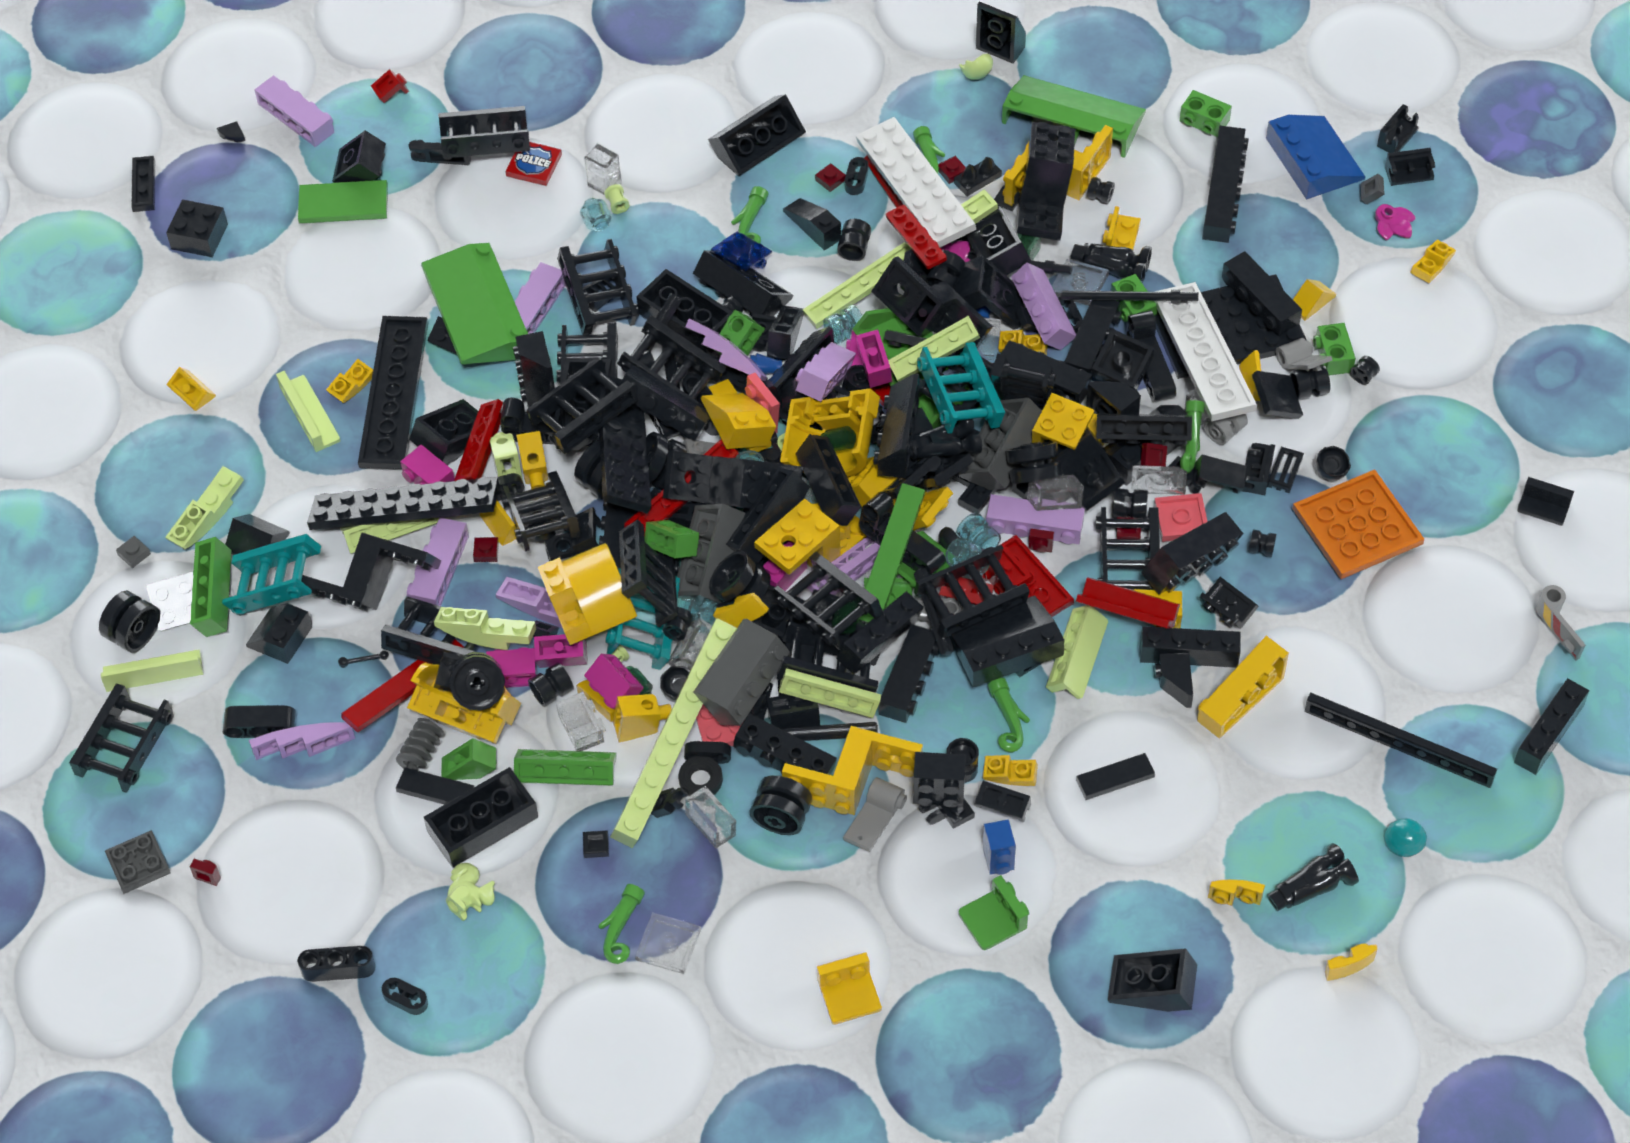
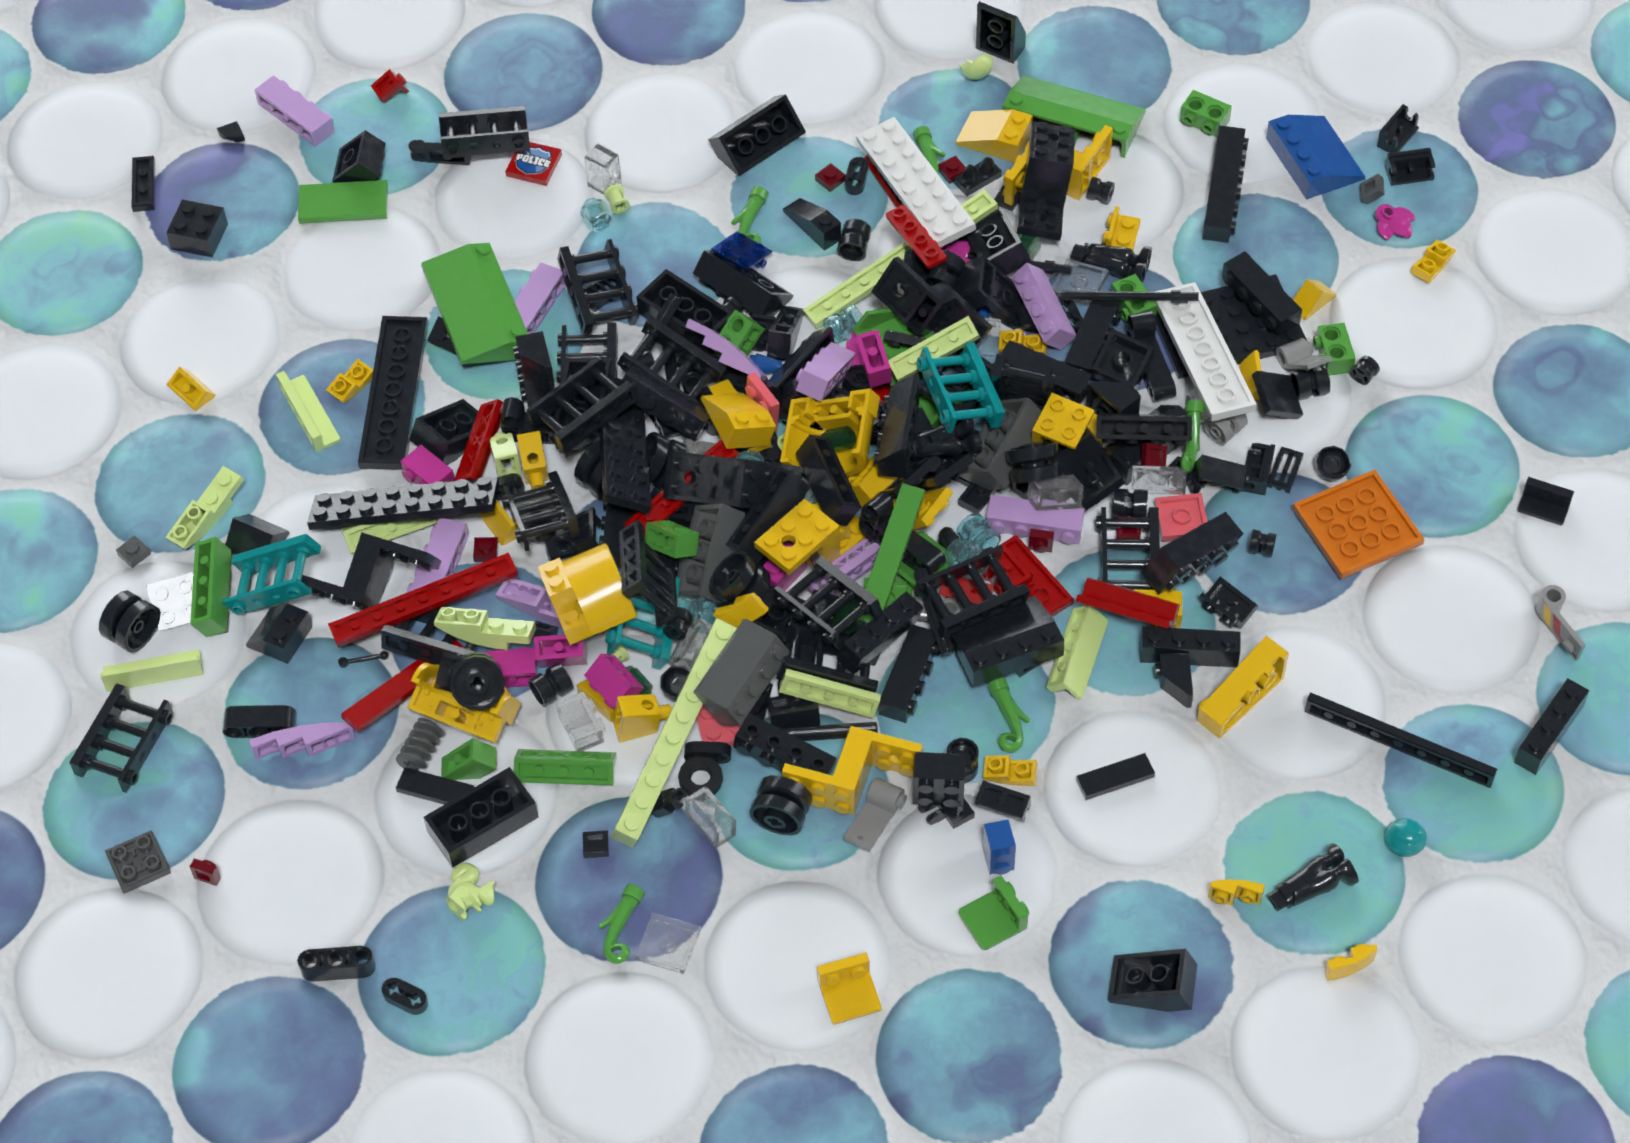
none -> red plate [328,552,518,647]
none -> yellow slope [955,109,1033,163]

